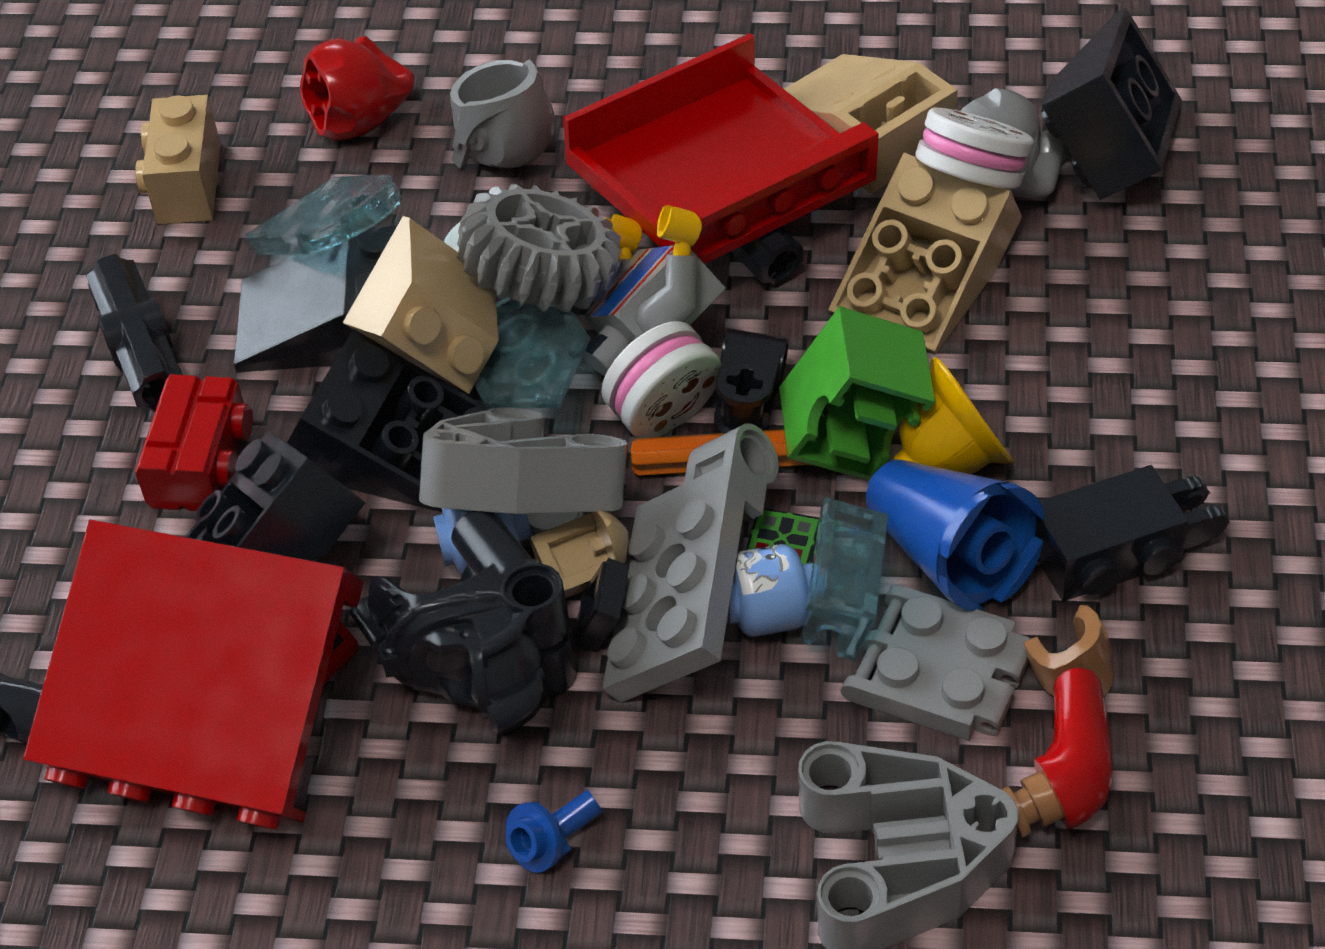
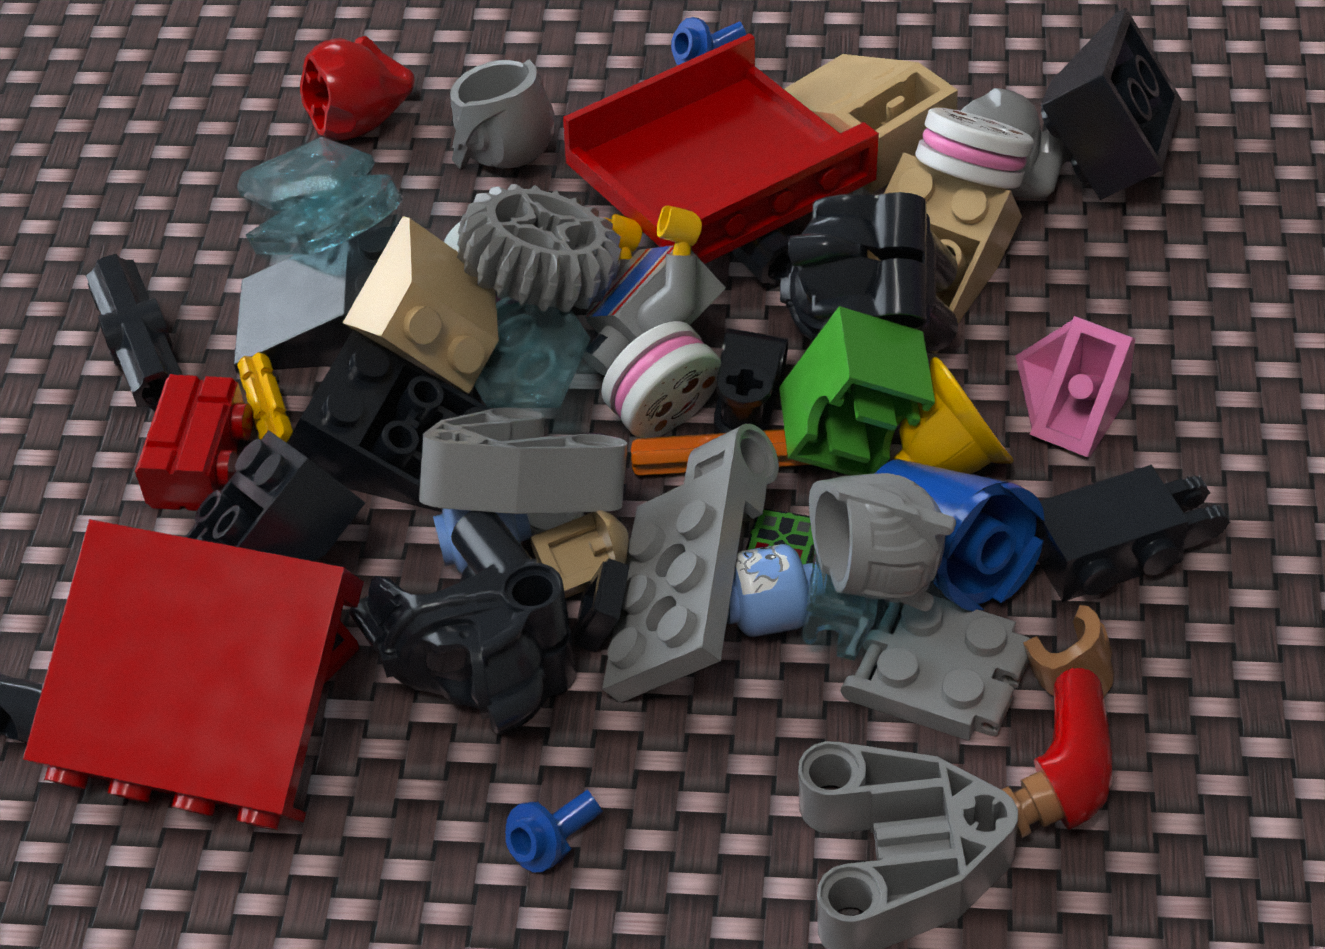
tan brick [136,95,221,224] -> none
none -> clear light blue tile [236,137,375,212]
none -> yellow axle [237,352,293,443]
none -> blue plate [671,17,747,65]
none -> black helmet [780,192,958,351]
none -> light grey helmet [809,473,956,612]
none -> bright pink slope [1015,316,1135,457]

